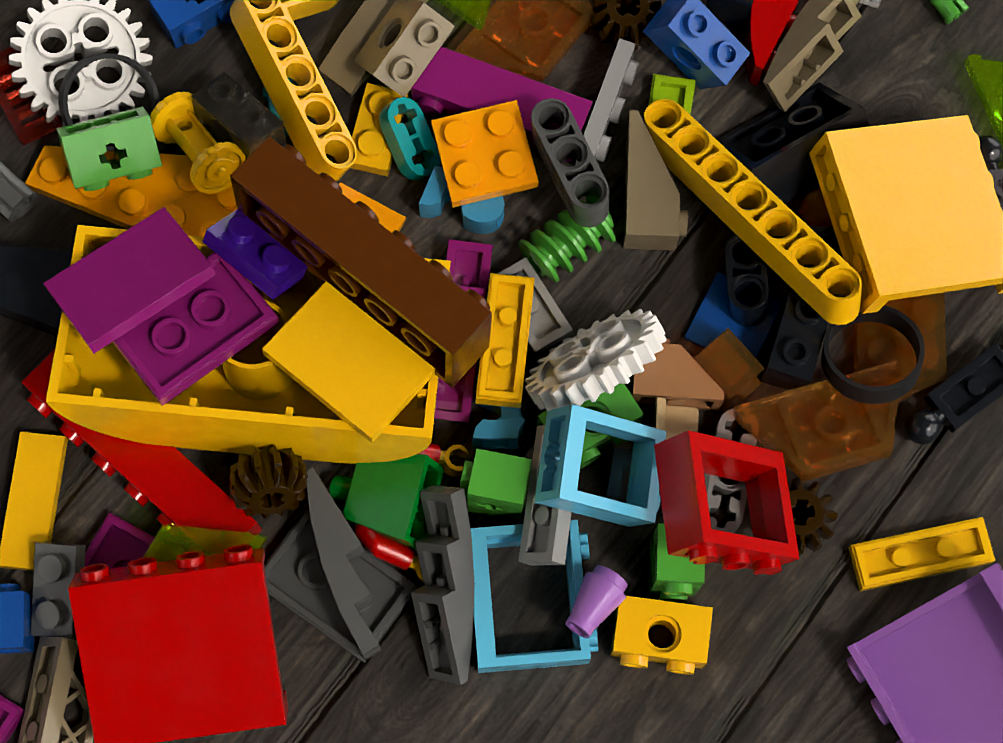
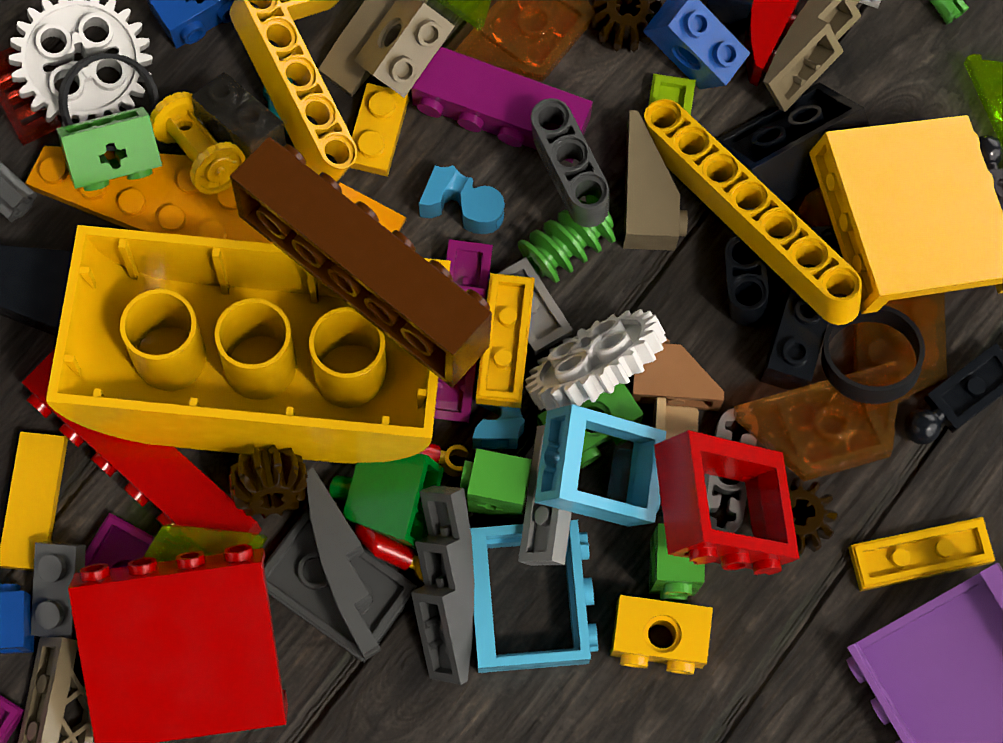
magenta tile [43,207,216,354] -> none
magenta tile [112,252,279,406] -> none
dark purple plate [203,209,308,300] -> none
yellow tile [262,281,435,443] -> none
teal beam [379,97,440,180] -> none
light orange plate [431,100,539,208] -> none
medium lavender cone [565,565,628,638] -> none
light grey plate [575,38,640,166] -> none
blue piece [684,272,783,371] -> none
clear orange brick [694,328,765,401] -> none

